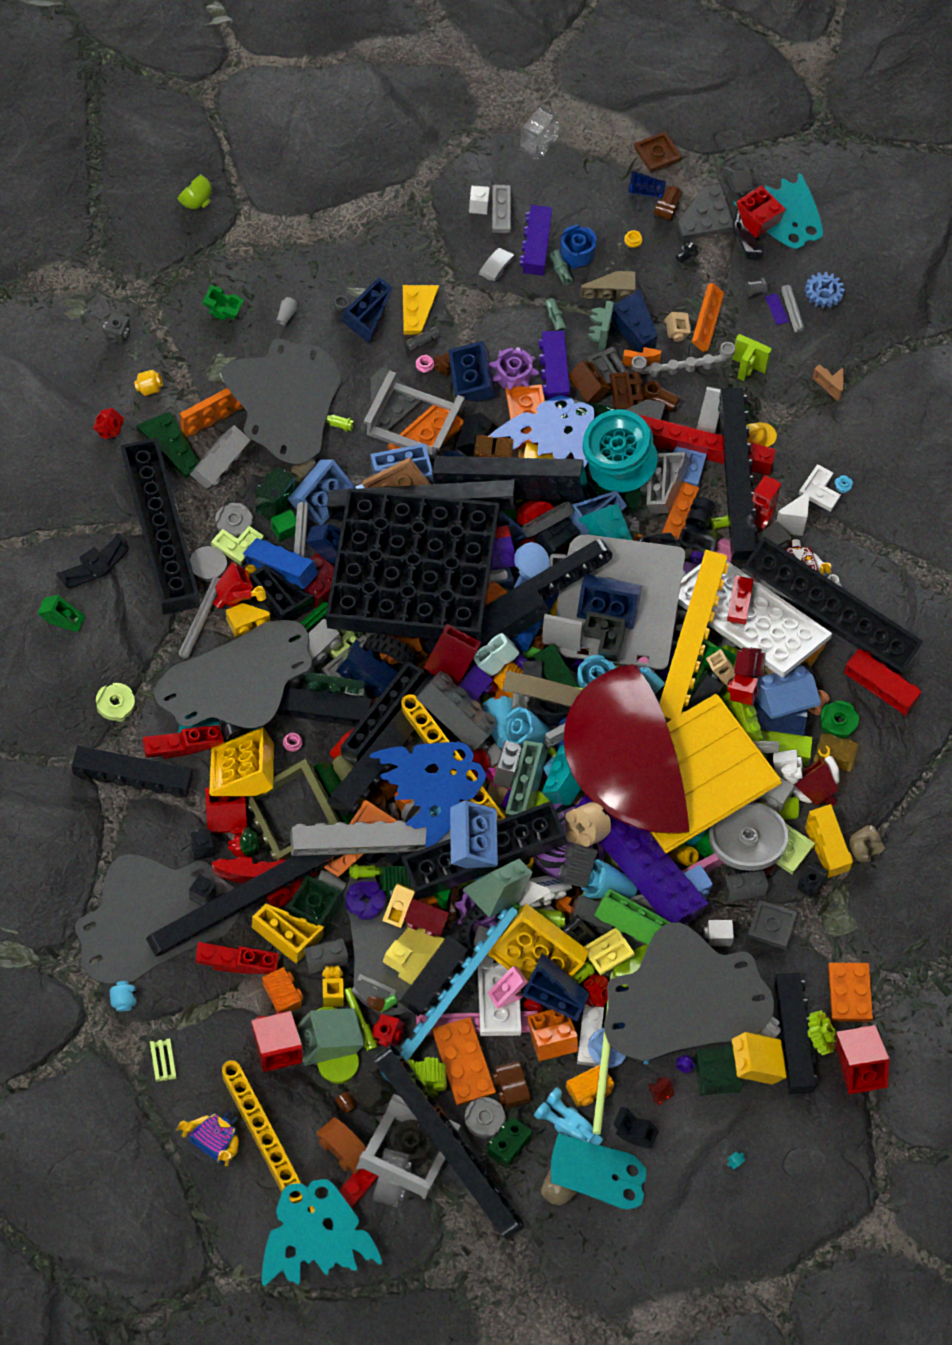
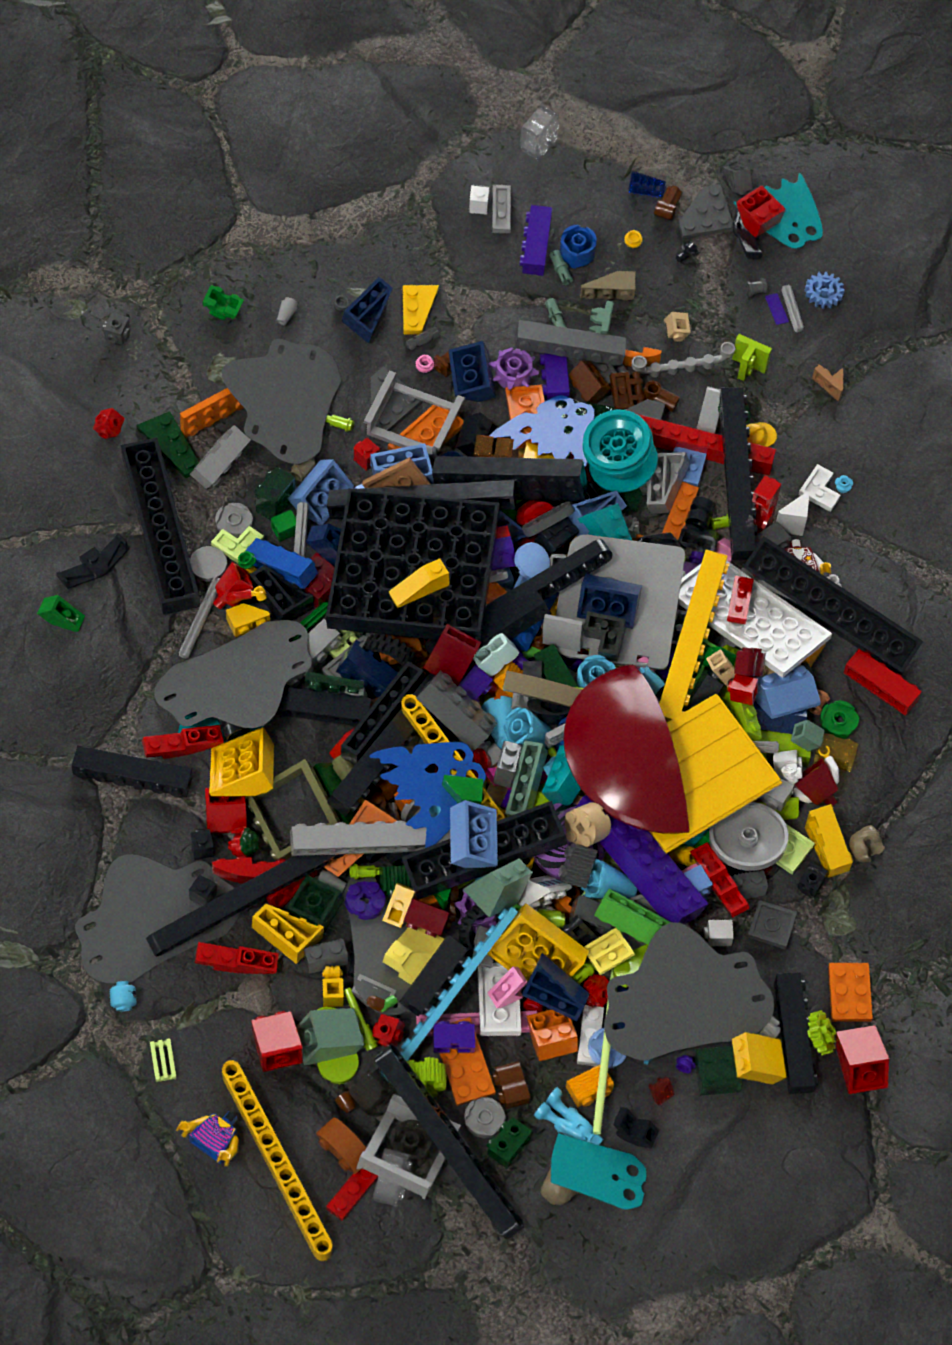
yellowish green plate [96,683,135,722] -> none
yellow head [134,370,163,396] -> none
lime cylinder [177,174,212,209] -> none
orange brick [262,967,303,1012] -> none
teal piece [262,1179,382,1286] -> none
bright pink plate [283,733,302,752] -> none
light grey slope [479,248,514,281] -> none
dark blue wedge [611,290,658,353] -> none
reddish brown plate [634,131,682,173] -> none
orange plate [692,283,724,352] -> none
teal plate [726,1151,746,1170] -> none
none -> green plate [238,551,256,569]
none -> red brick [354,438,380,471]
none -> yellow slope [389,559,449,608]
none -> dark purple brick [433,1021,475,1053]
none -> green slope [442,775,484,805]
none -> dark grey brick [514,320,626,366]
none -> red slope [690,843,750,918]
none -> sand green brick [791,720,824,751]

